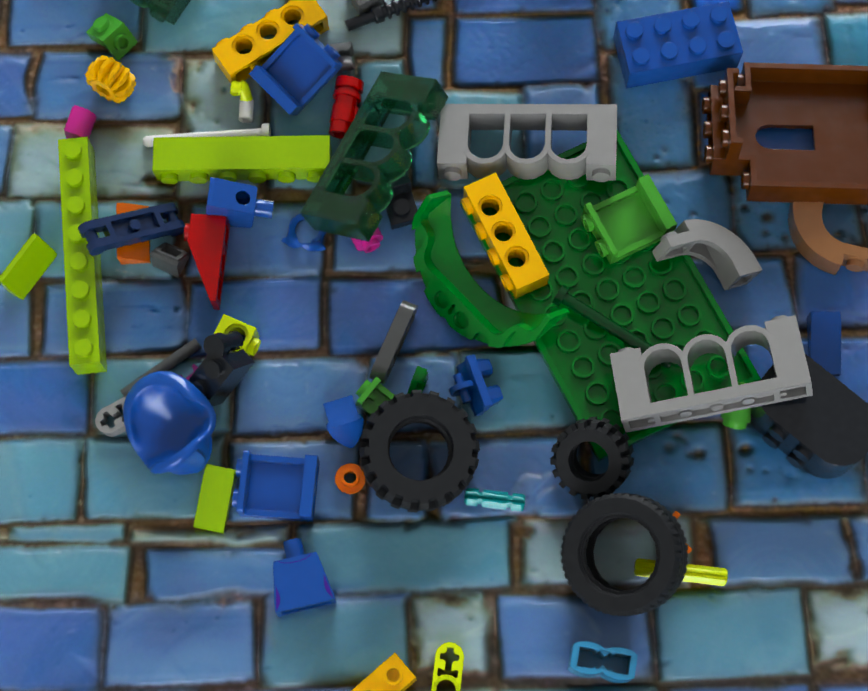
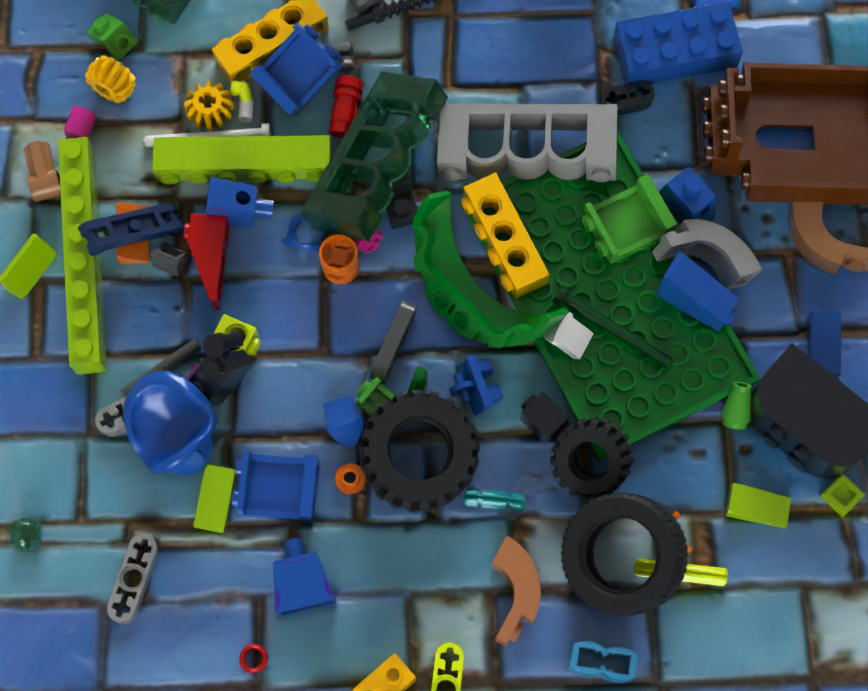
light grey fence [610,315,813,433] -> none
none -> clear green piece [10,519,42,551]
none -> medium nougat piece [23,141,61,202]
none -> light grey beam [107,534,159,624]
none -> yellow gear [184,80,234,131]
none -> red piece [239,644,269,674]
none -> orange wheel [319,234,360,284]
none -> nougat arch [491,535,541,647]
none -> black brick [520,392,569,445]
none -> white tile [543,312,594,359]
none -> black beam [600,81,655,116]
none -> blue slope [656,251,739,332]
none -> blue torso [659,167,717,223]
none -> lime slope [725,483,791,529]
none -> lime tile [820,474,866,518]

